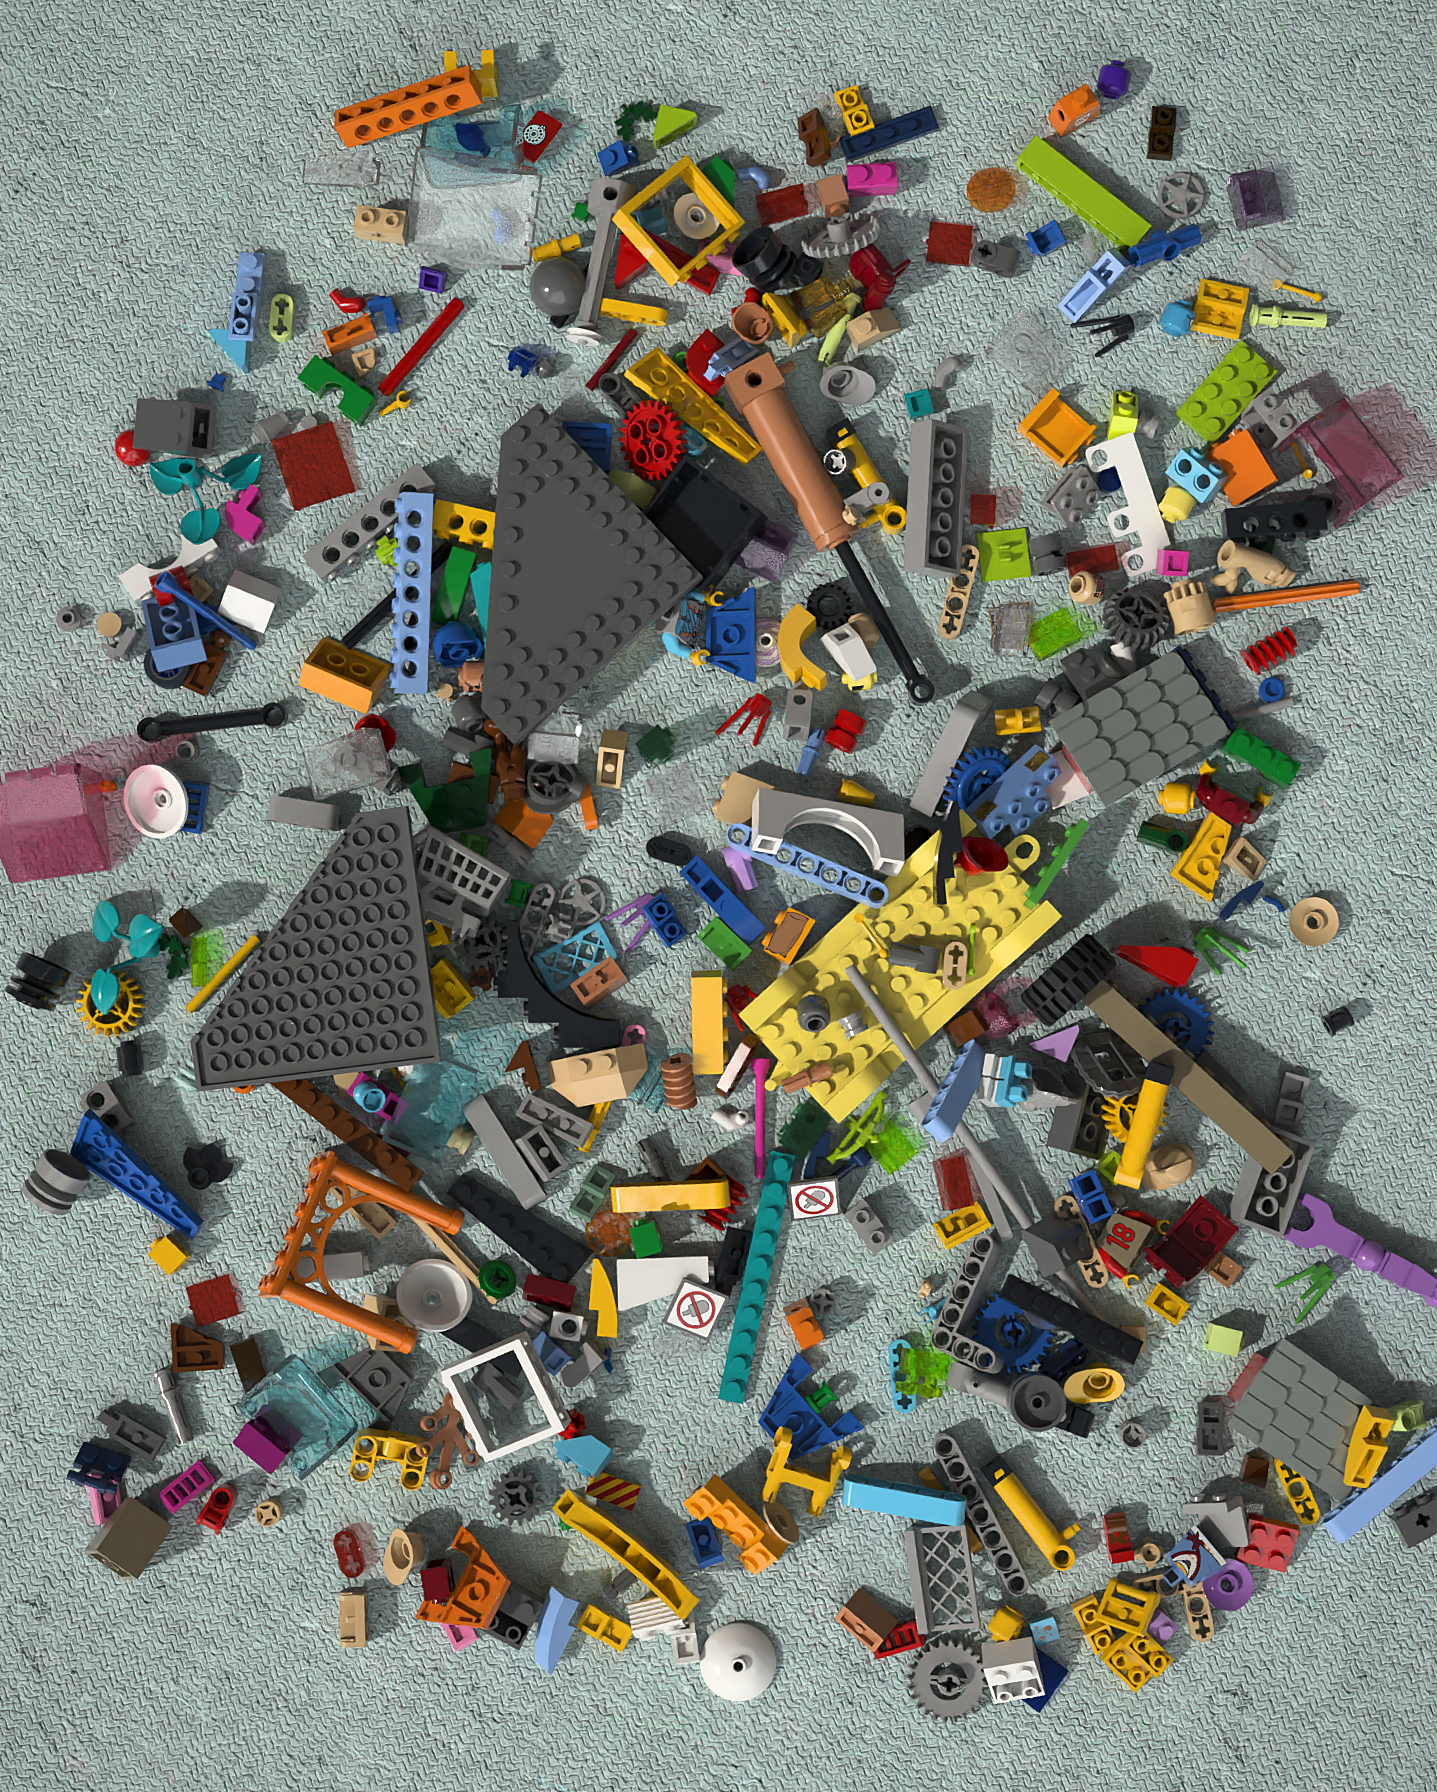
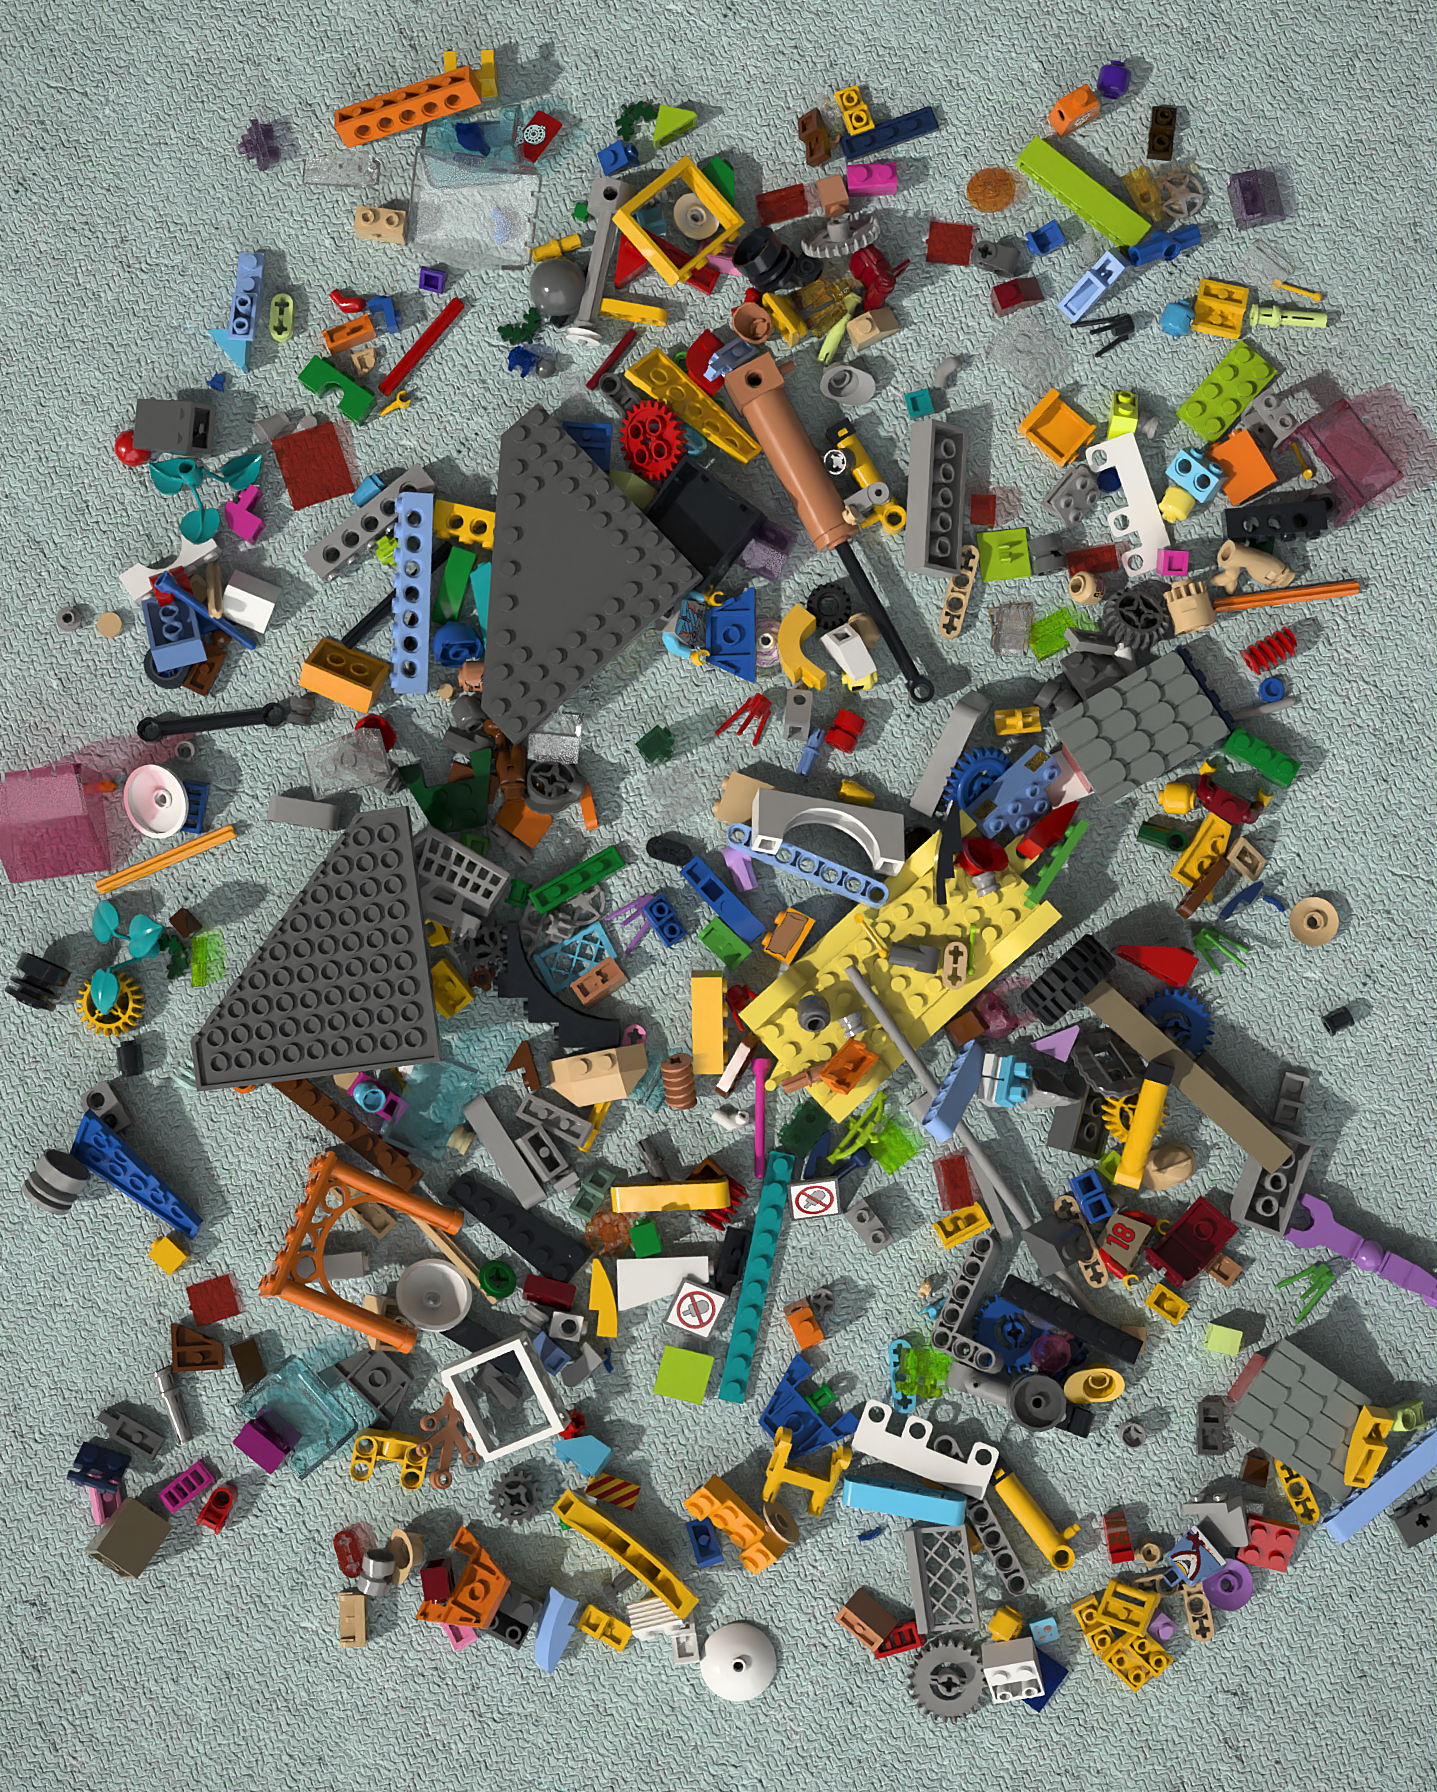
light grey bracket [101,627,142,662] -> none
black plate [183,1142,233,1190] -> none
yellow bar [185,934,261,1014] -> none
tan wheel [255,1498,283,1527] -> none
tan slope [596,729,628,789] -> none
medium blue arm [737,166,772,190] -> none
none -> light orange axle [95,824,236,894]
none -> tan axle [205,562,224,619]
none -> clear purple hips [237,119,281,172]
none -> dark grey wheel [286,697,315,727]
none -> dark azure cone [351,472,388,508]
none -> light grey wheel [358,1548,397,1596]
none -> clear hinge [456,446,484,494]
none -> dark green animal [497,307,542,346]
none -> green tile [528,844,626,916]
none -> light grey tile [551,1164,580,1197]
none -> lime piece [653,1344,715,1405]
none -> orange hinge [818,1038,879,1095]
none -> white piece [851,1399,999,1500]
none -> blue leg [858,1527,883,1542]
none -> light grey wheel [971,872,1001,898]
none -> dark red slope [990,277,1045,318]
none -> red slope [1016,800,1079,860]
none -> clear pink hair [1030,1334,1072,1373]
none -> light grey plate [1063,627,1117,655]
none -> clear yellow torso [1121,164,1166,224]
none -> reddish brown beam [1175,854,1230,919]

